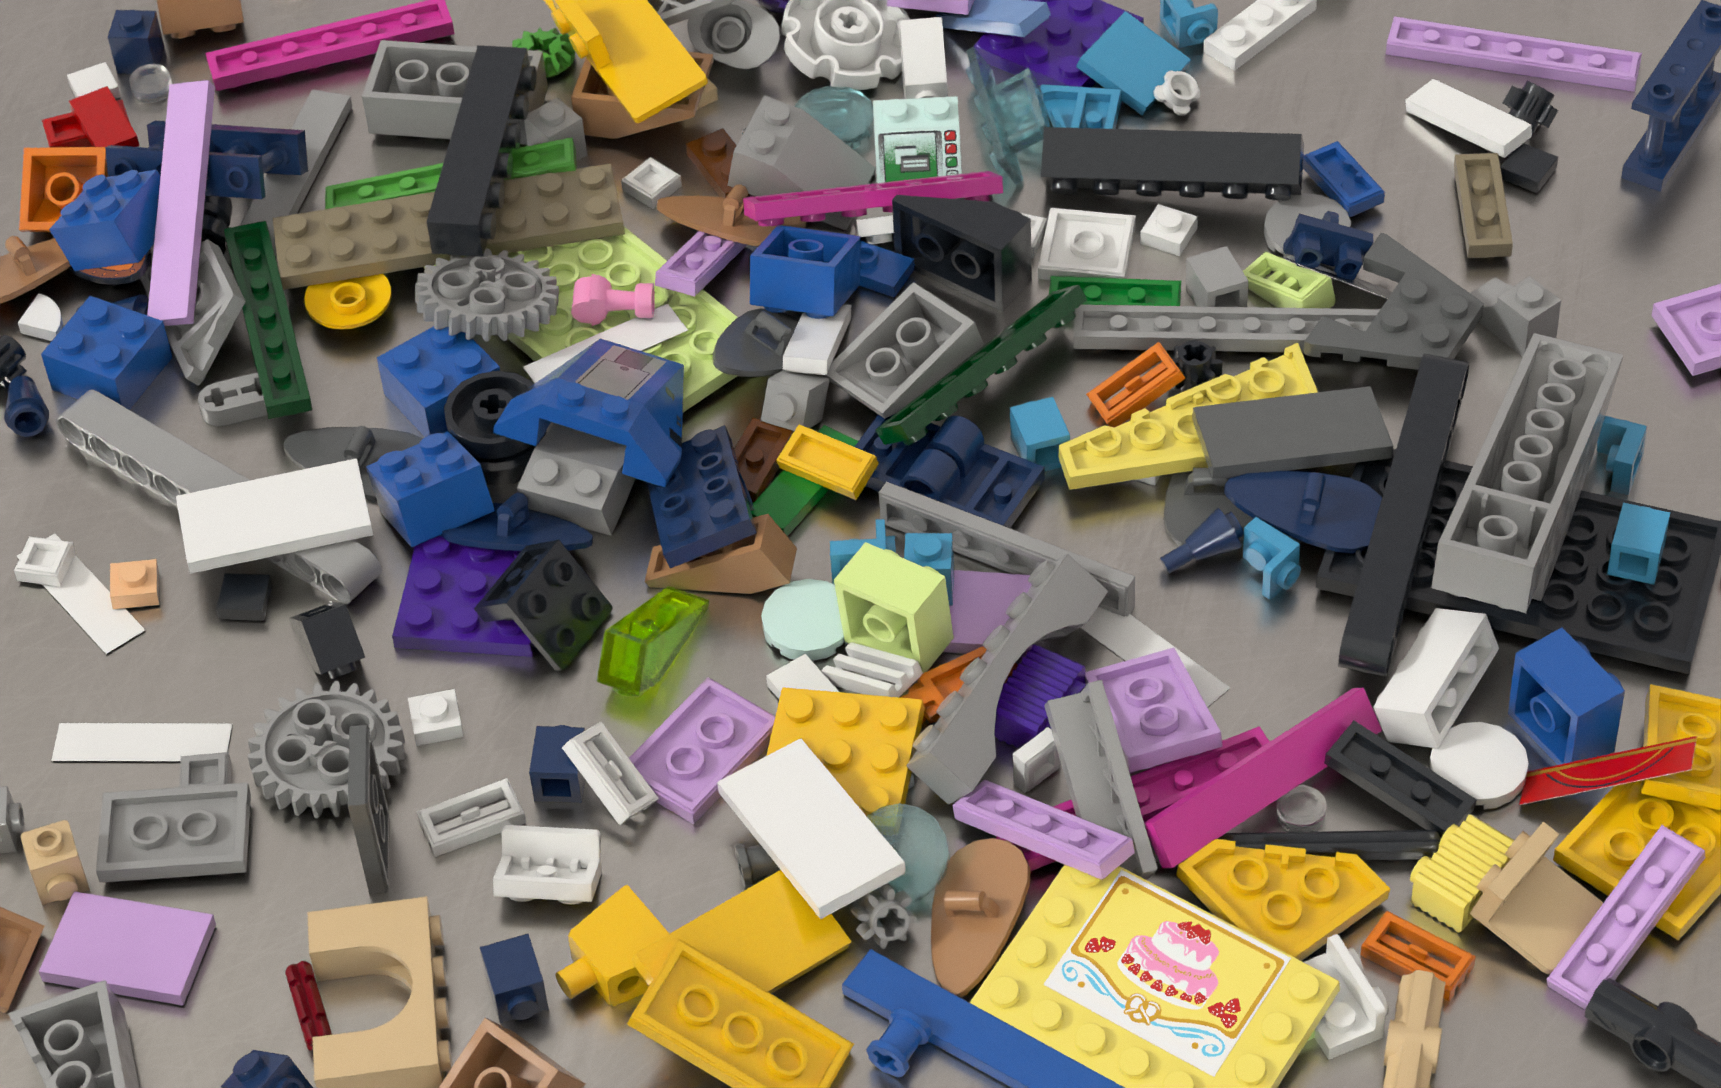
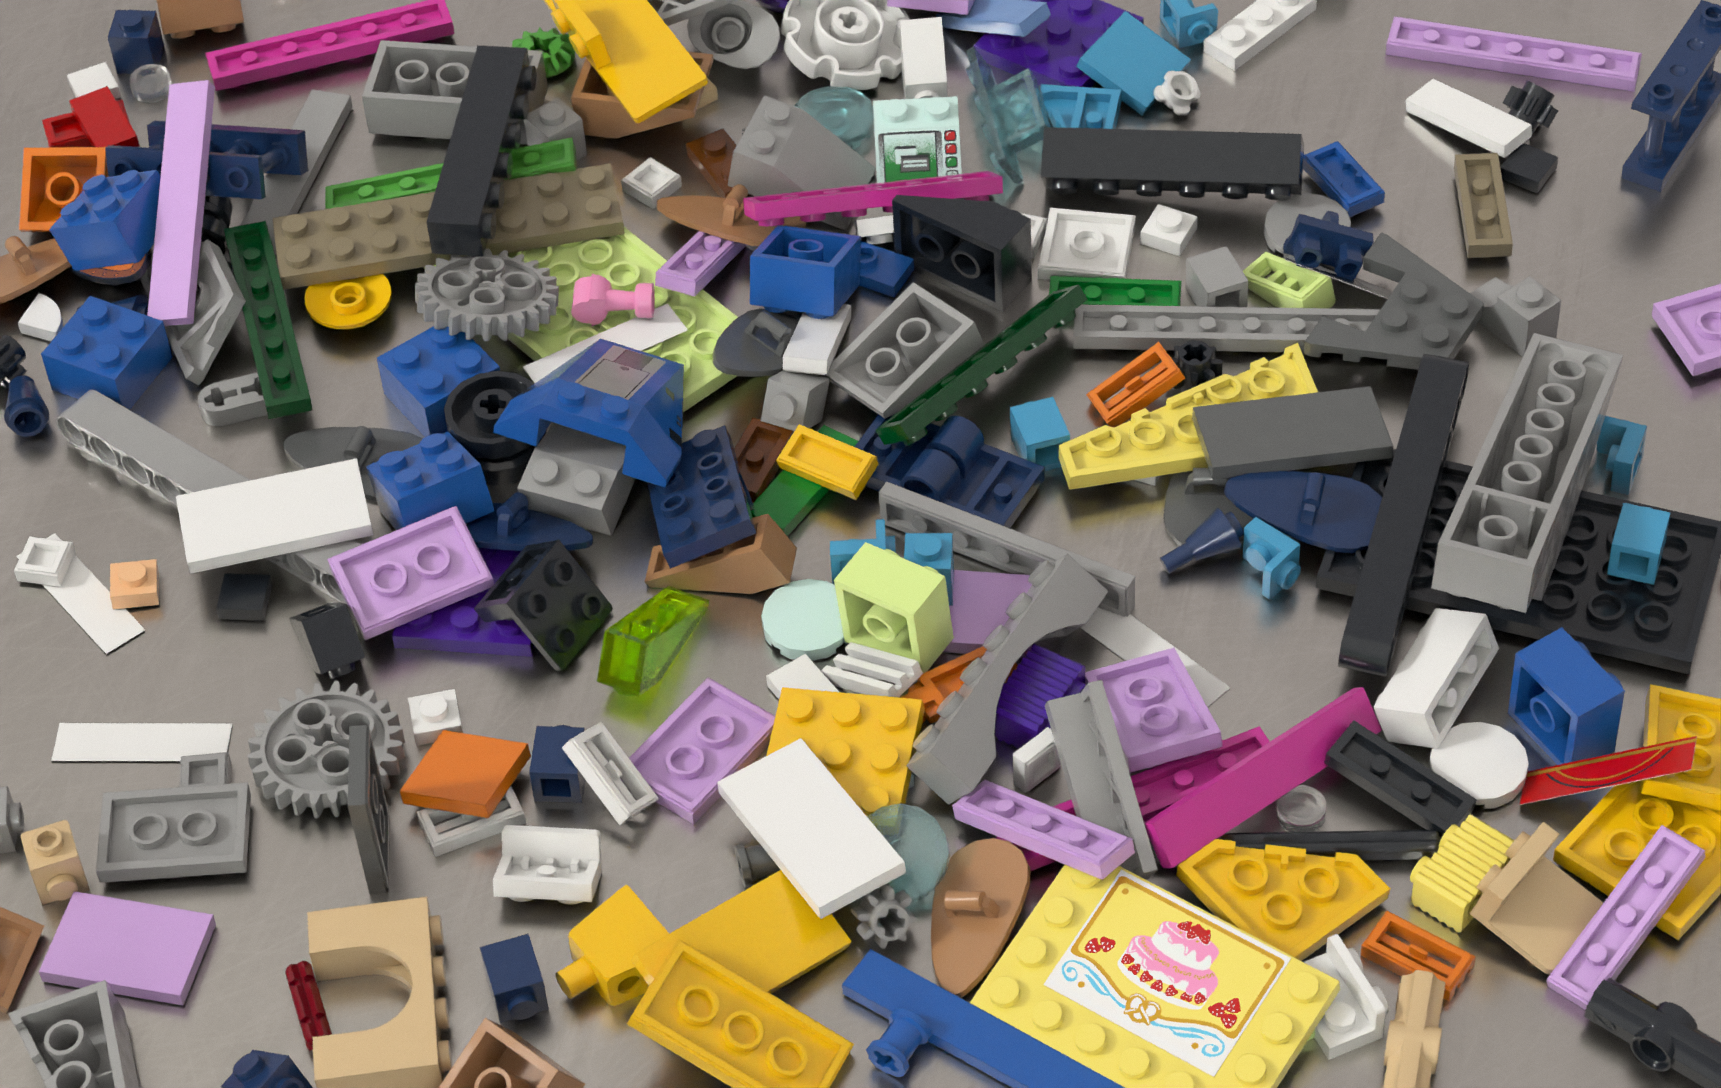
none -> lavender tile [327,506,494,640]
none -> orange tile [400,730,531,818]

